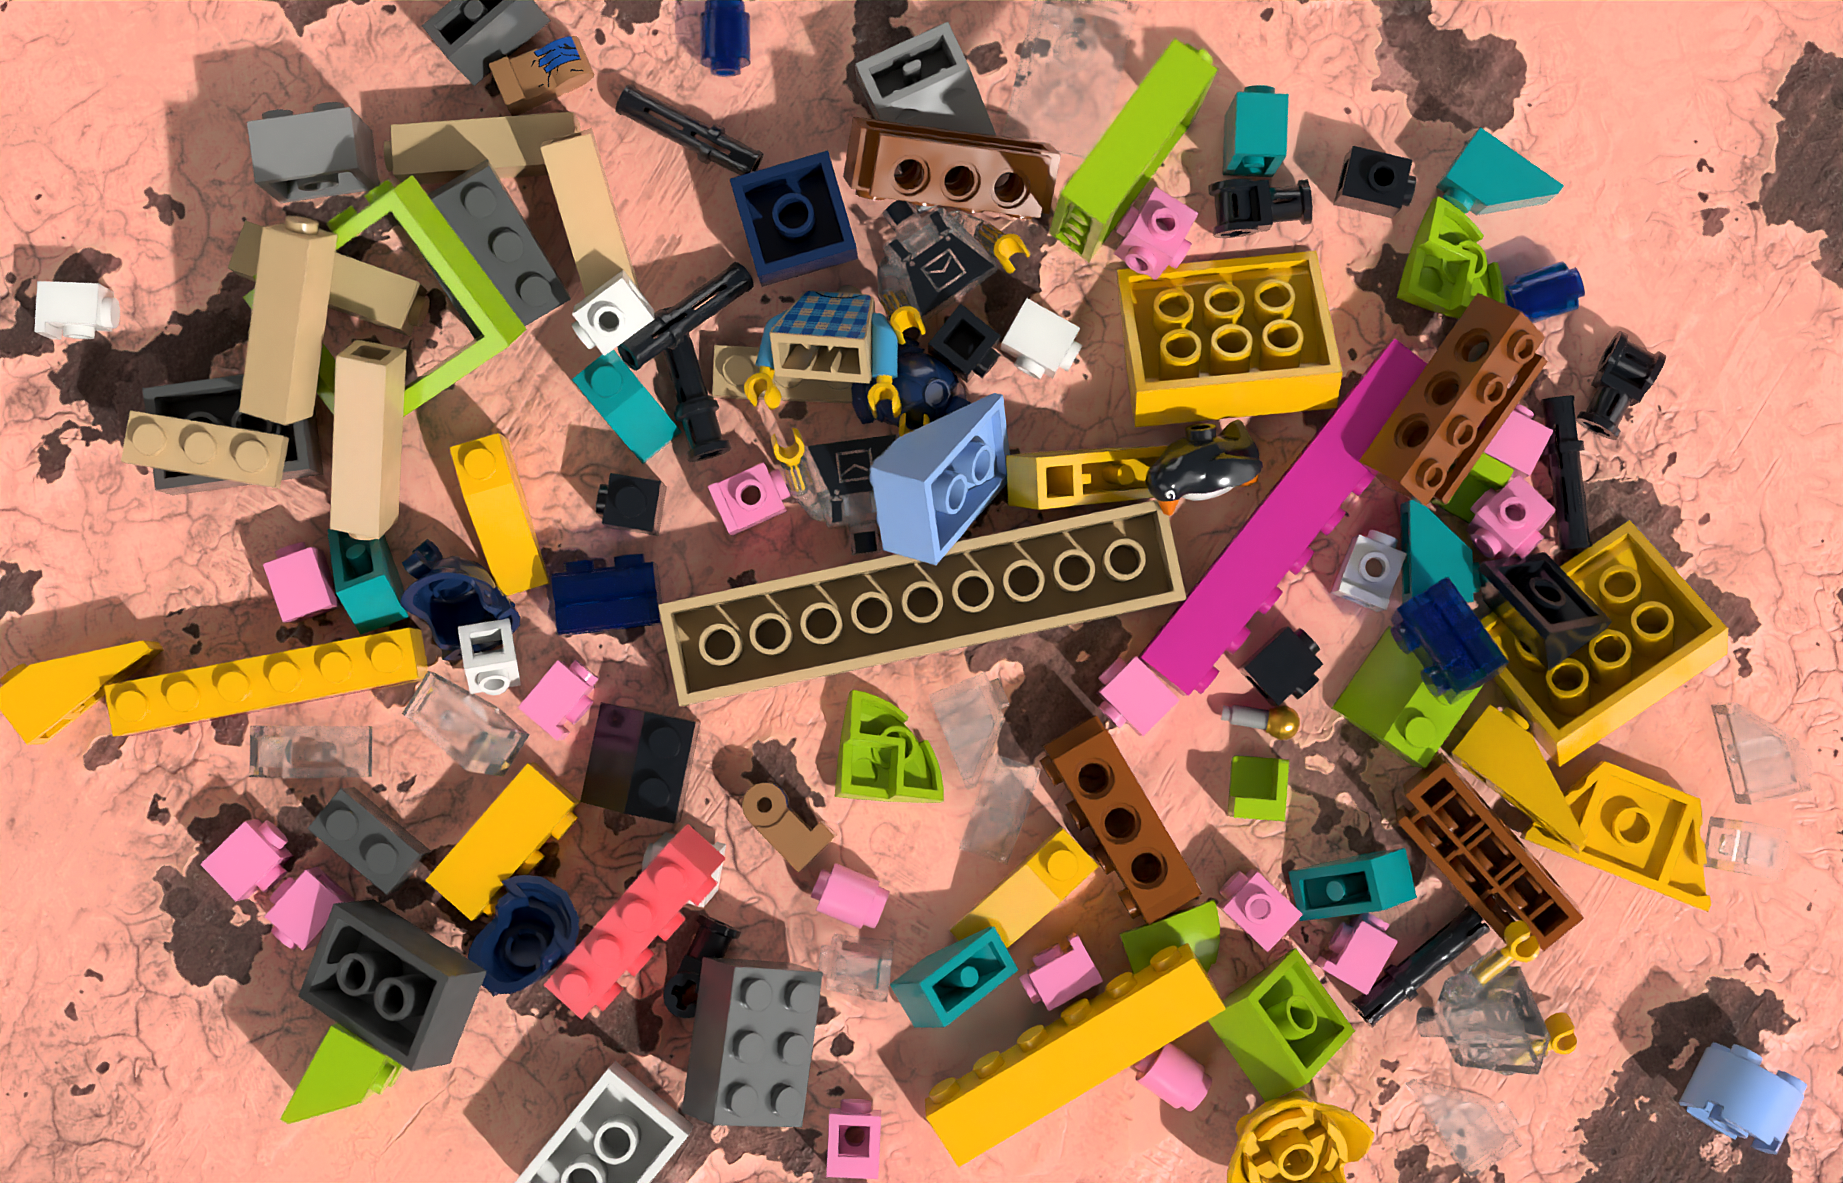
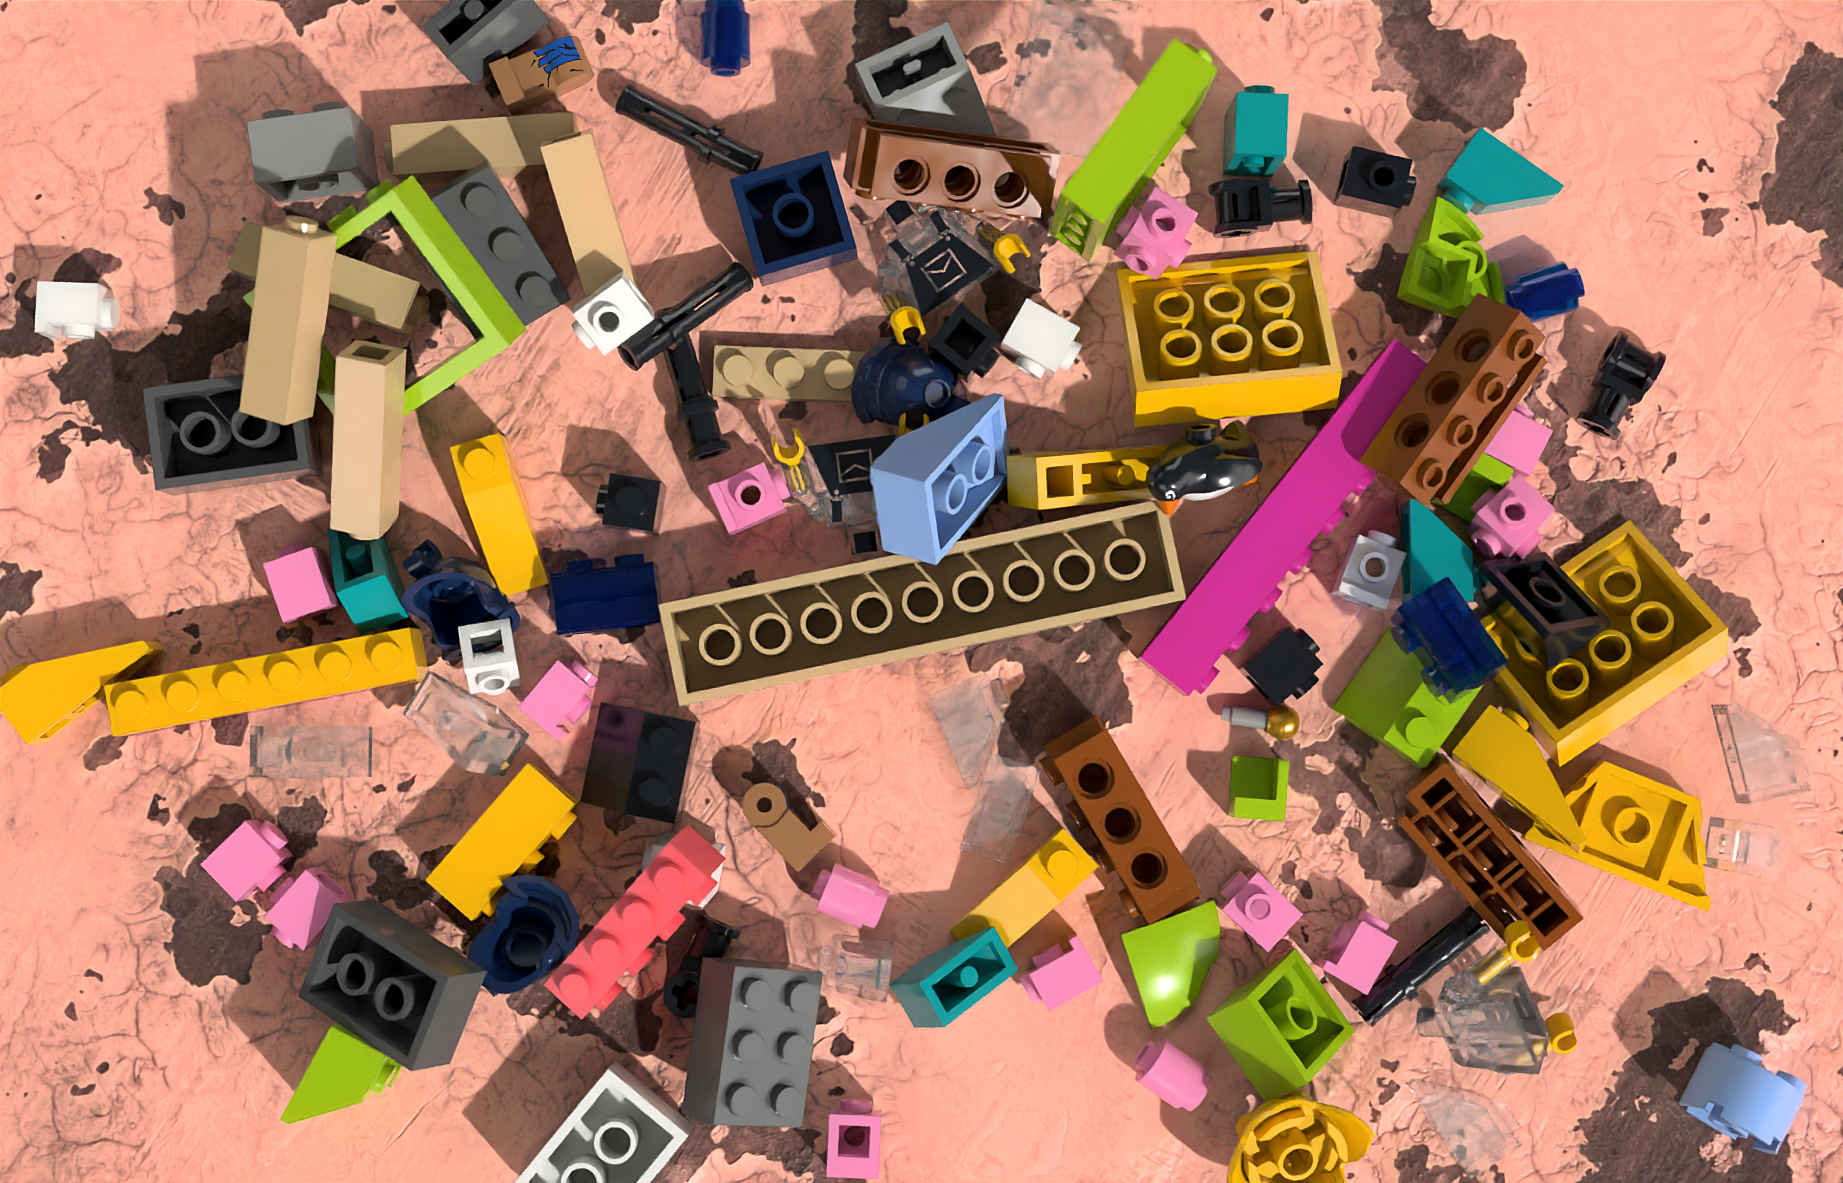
tan plate [121,410,289,489] -> none
dark grey brick [307,787,431,895] -> none
teal slope [572,349,682,464] -> none
torso [744,285,902,418] -> none
lime brick [834,690,944,803] -> none
yellow brick [925,942,1226,1168] -> none
bright pink brick [1097,656,1179,736] -> none
teal slope [1288,848,1417,921] -> none
black pin [1541,395,1592,550] -> none

